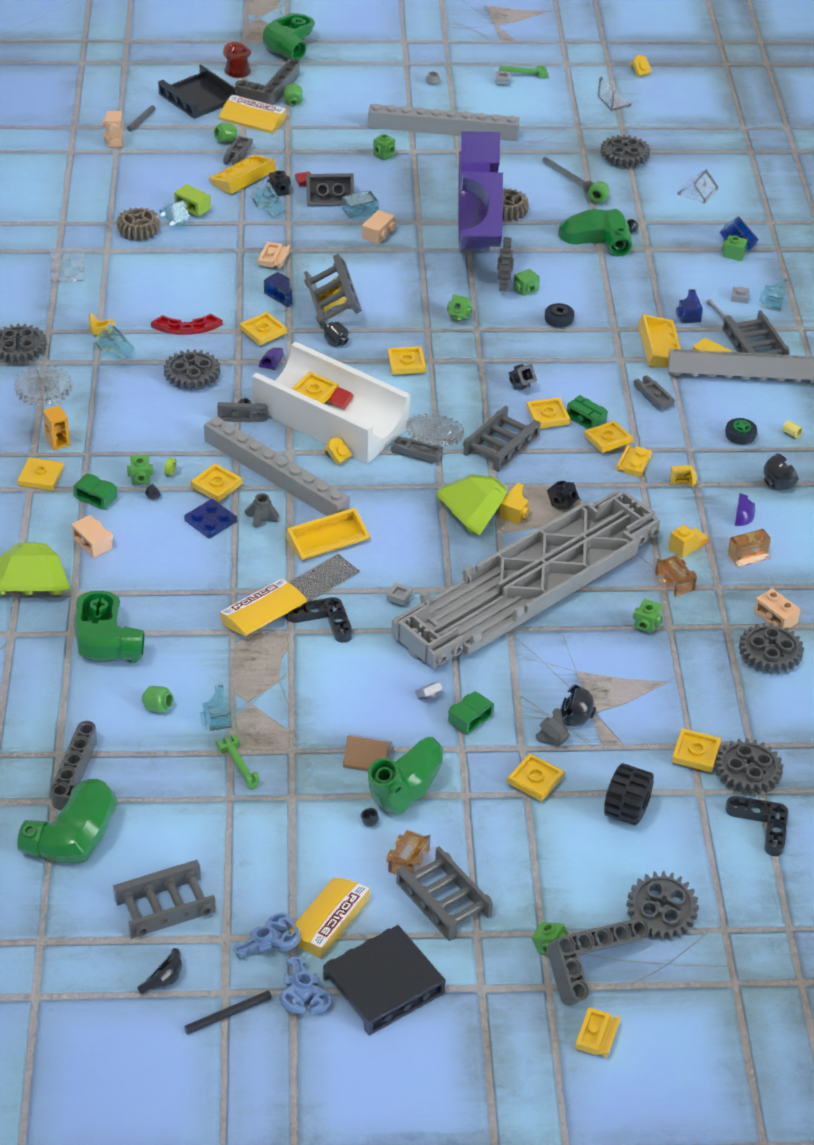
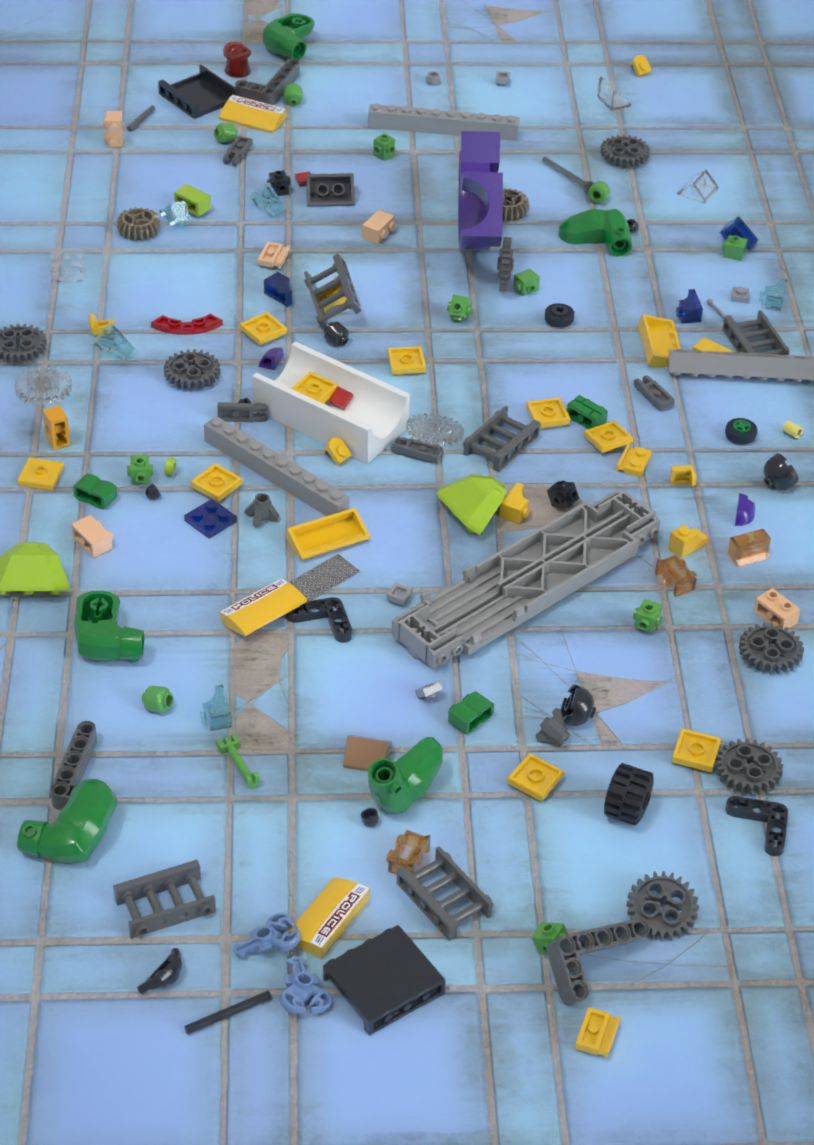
yellow slope [209,154,277,194] -> none
clear light blue brick [342,191,379,219] -> none
bright green hinge [498,65,549,79] -> none
black brick [508,364,537,390] -> none

